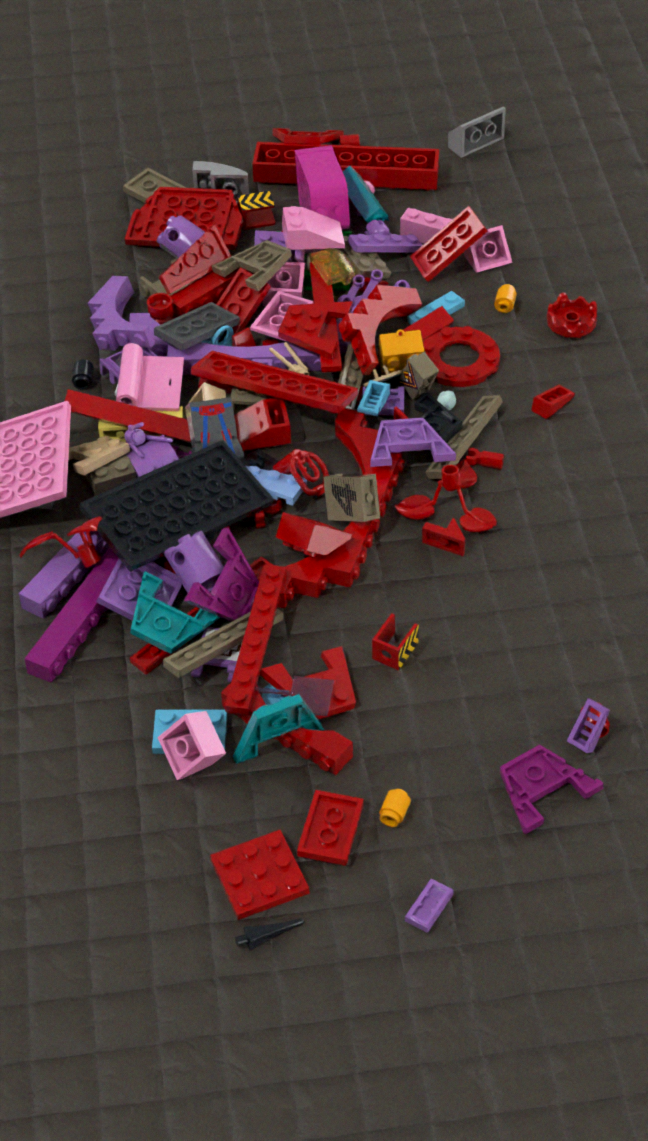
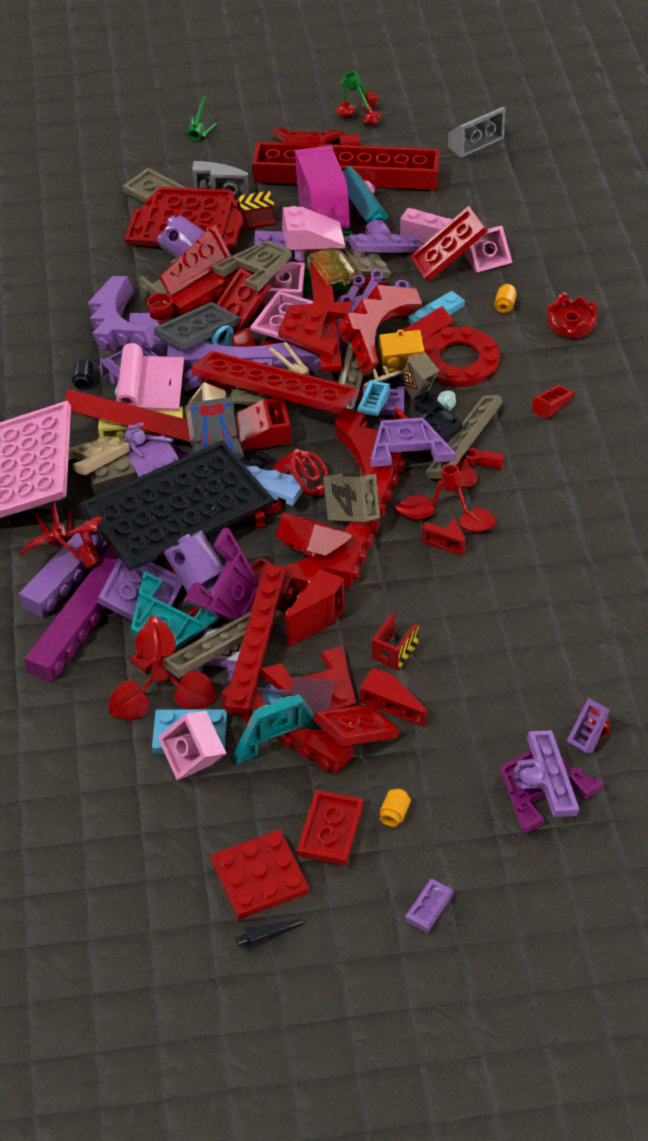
none -> red plant [34,501,73,547]
none -> red plant [108,615,217,720]
none -> medium lavender plate [182,369,204,391]
none -> green plant [186,96,217,141]
none -> red slope [284,569,345,647]
none -> red plate [313,705,399,746]
none -> plant [335,71,382,126]
none -> red slope [360,668,427,727]
none -> medium lavender plate [514,730,579,817]

